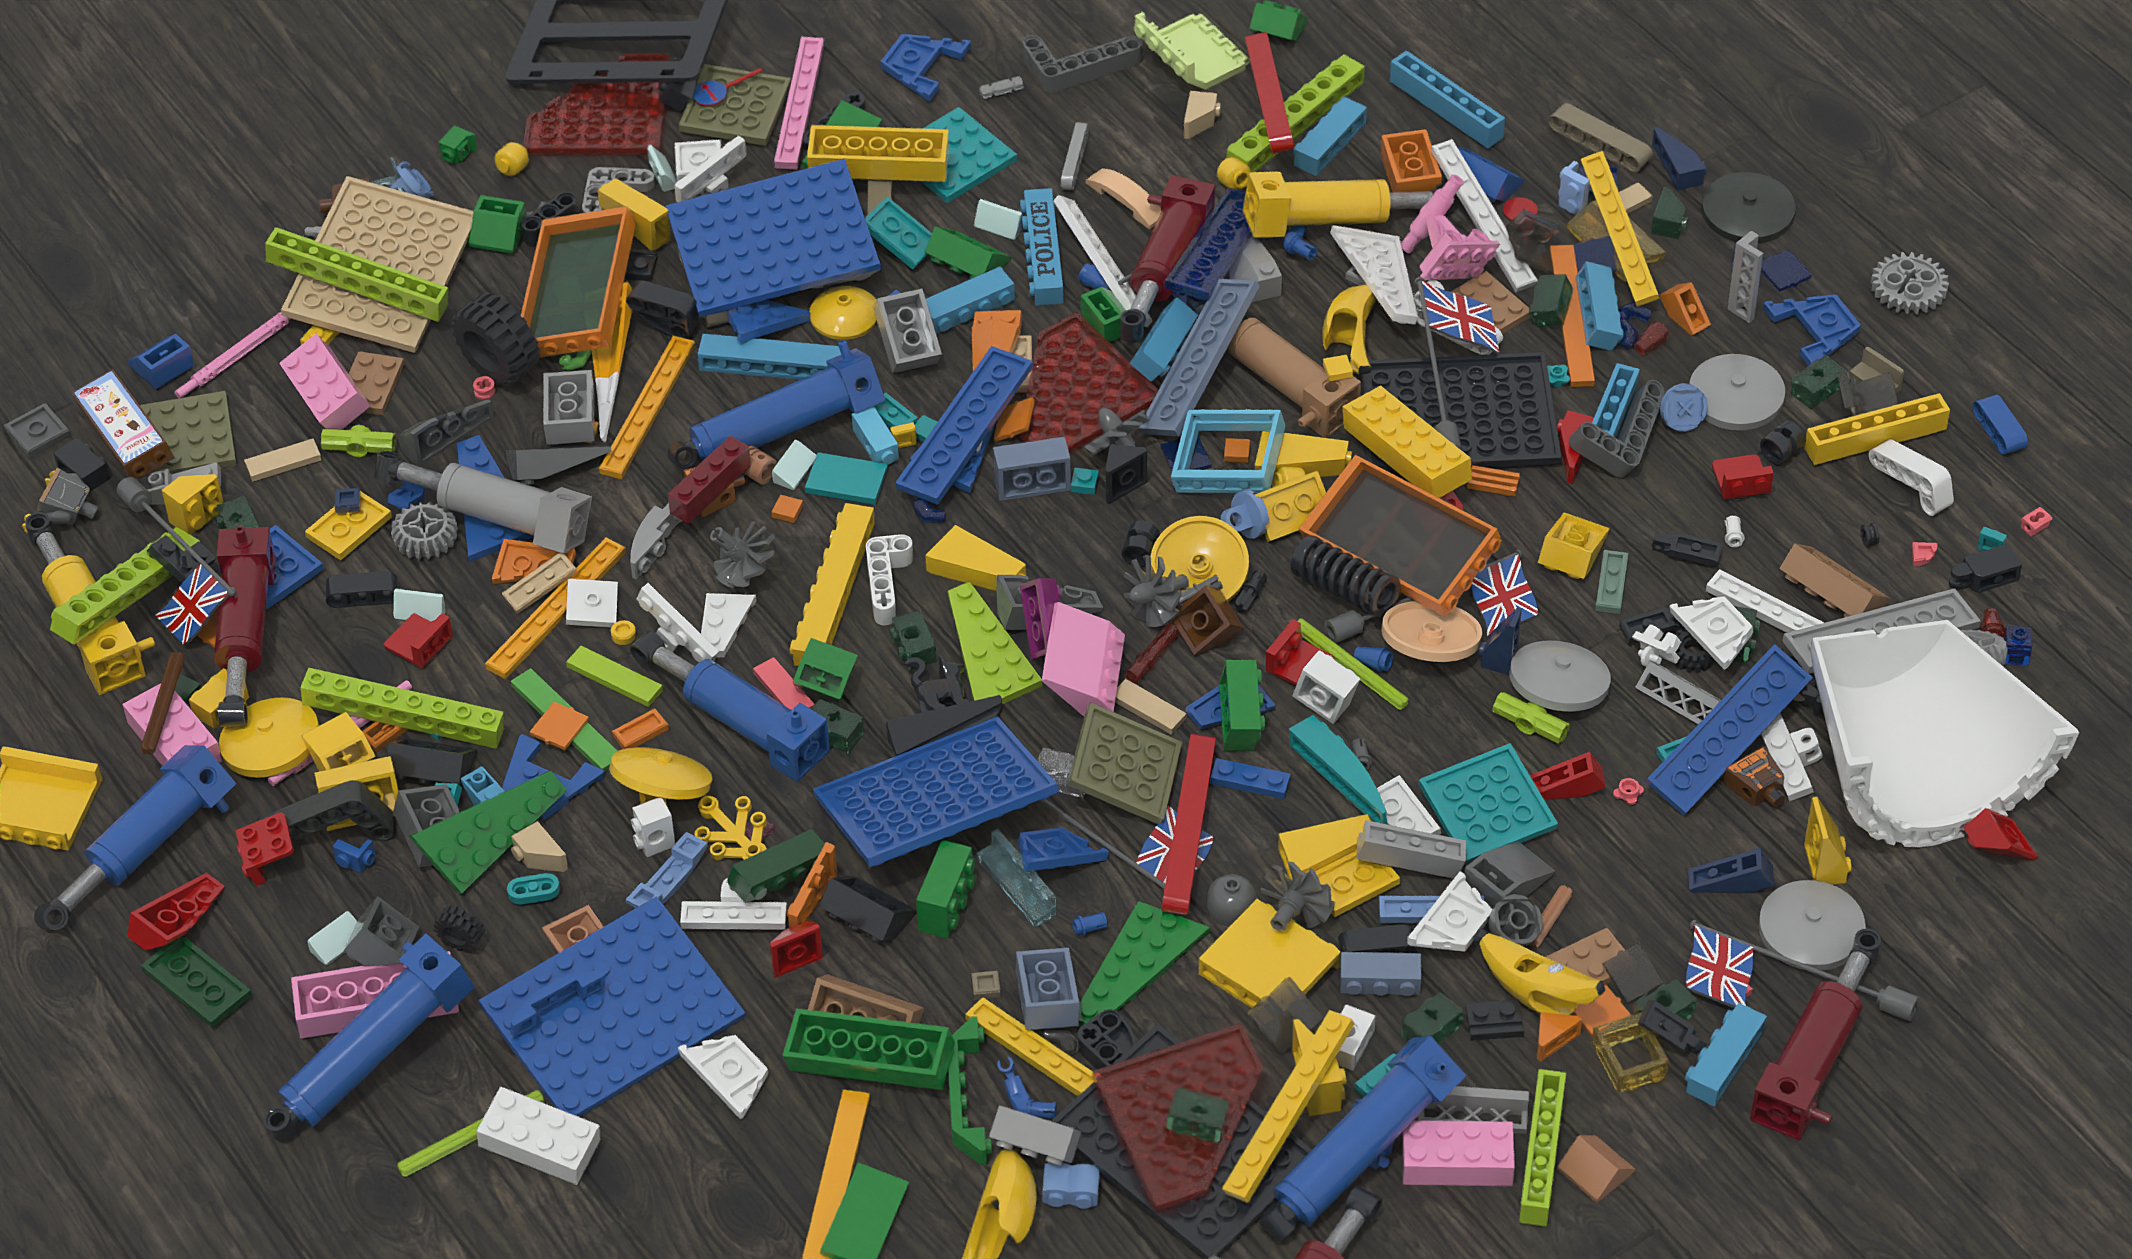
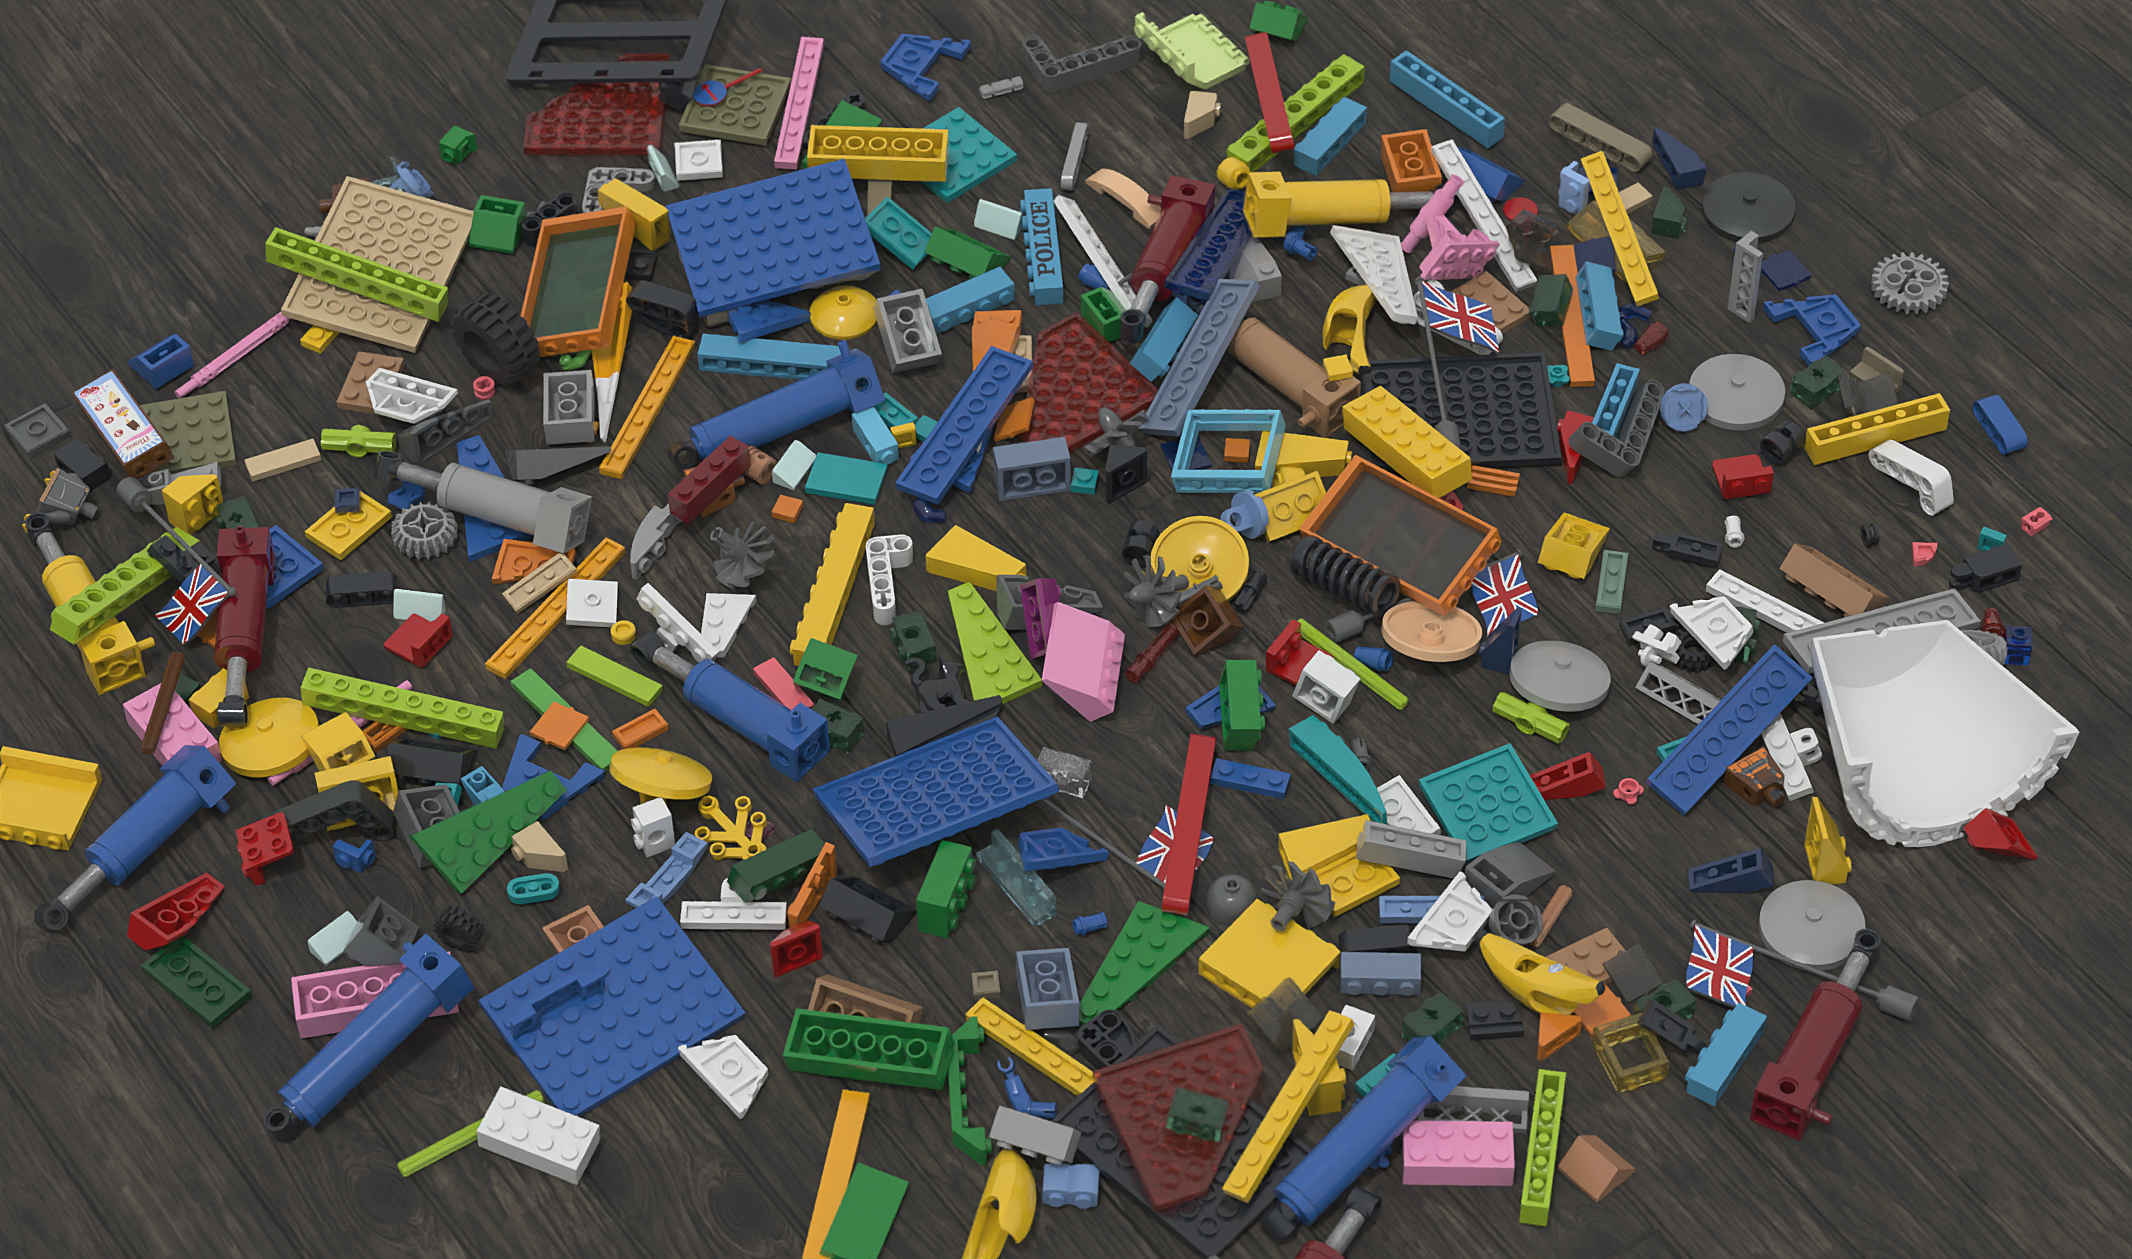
bright pink brick [279,334,370,430] -> none
yellow head [495,142,529,176] -> none
white plate [674,136,746,202] -> none
olive plate [1067,702,1182,824] -> none
tan tile [1115,679,1187,735] -> none
orange slope [1659,282,1711,335] -> none
none -> white wedge [366,368,458,424]

